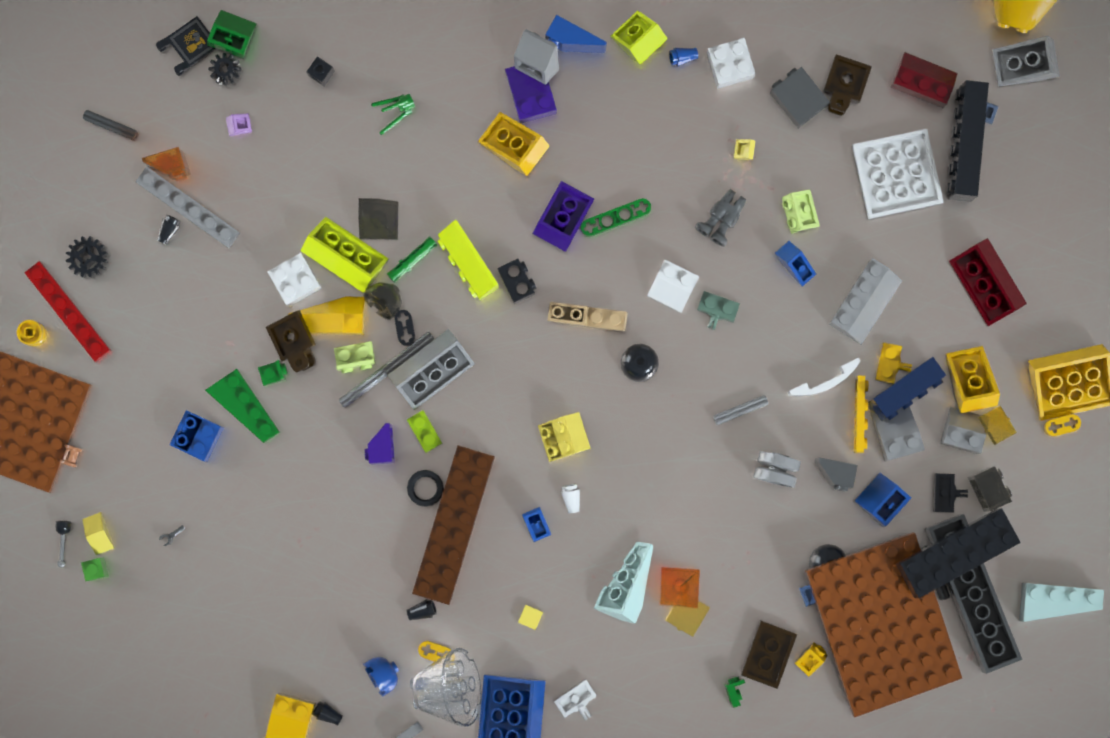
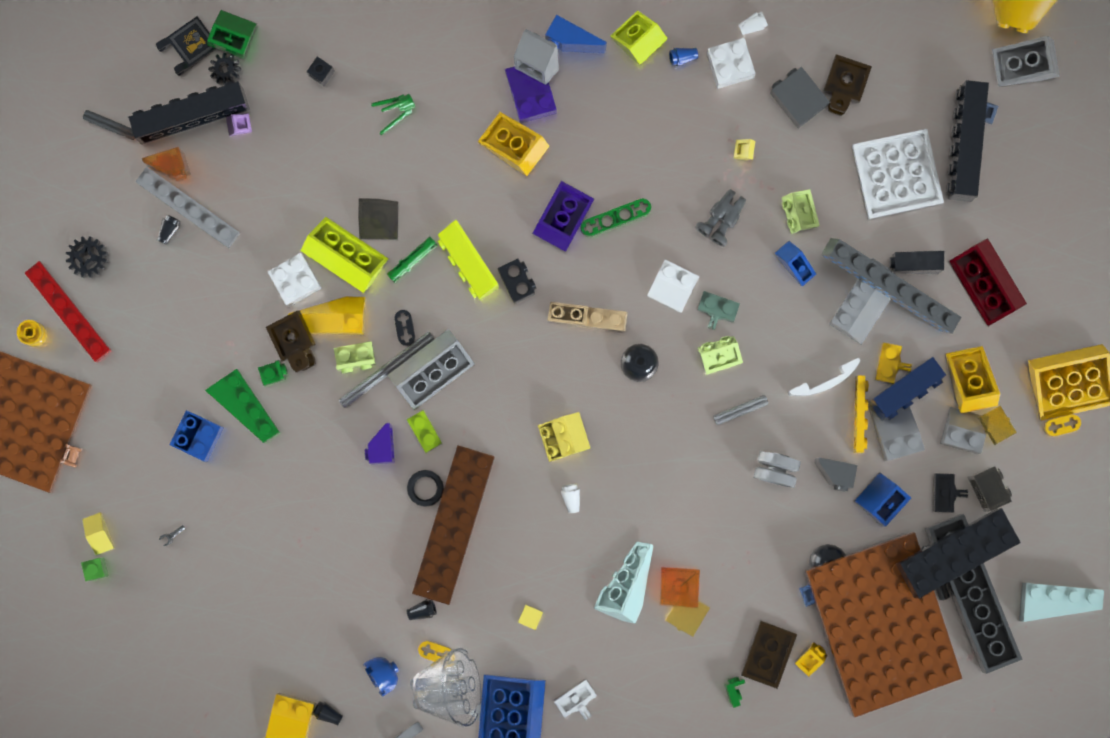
hinge [55,521,71,568] -> none
clear smoke cylinder [363,282,402,320] -> none
blue slope [522,507,551,542] -> none
dark red slope [891,52,958,108] -> none
none -> black brick [128,80,250,145]
none -> yellowish green bracket [698,336,743,374]
none -> white cone [739,12,768,35]
none -> dark grey brick [821,238,962,334]
none -> black slope [889,251,944,274]

